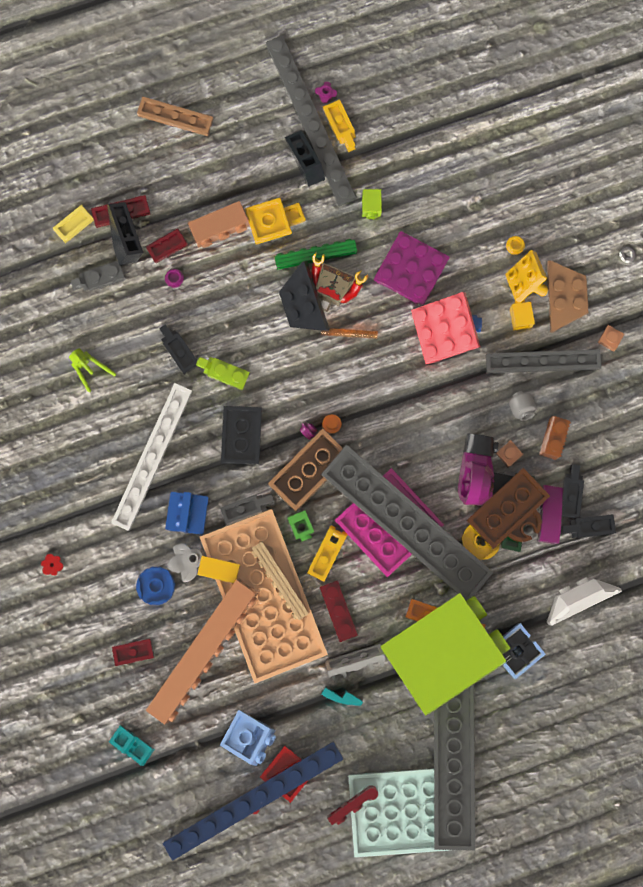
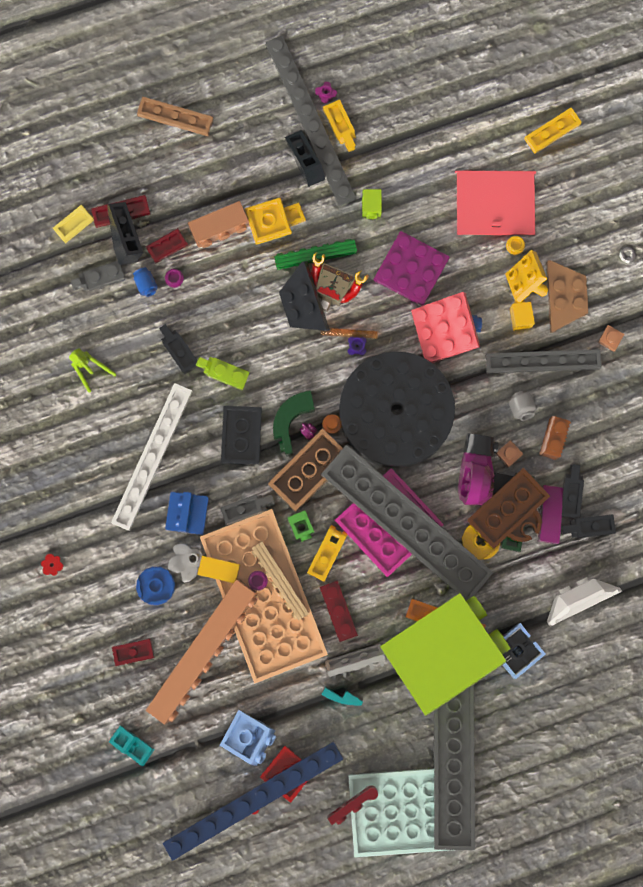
none -> blue brick [133,267,158,297]
none -> magenta plate [248,571,268,591]
none -> dark green arch [273,390,315,457]
none -> black brick [339,352,455,468]
none -> dark purple plate [348,337,367,356]
none -> coral piece [455,170,536,235]
none -> yellow plate [525,108,582,154]

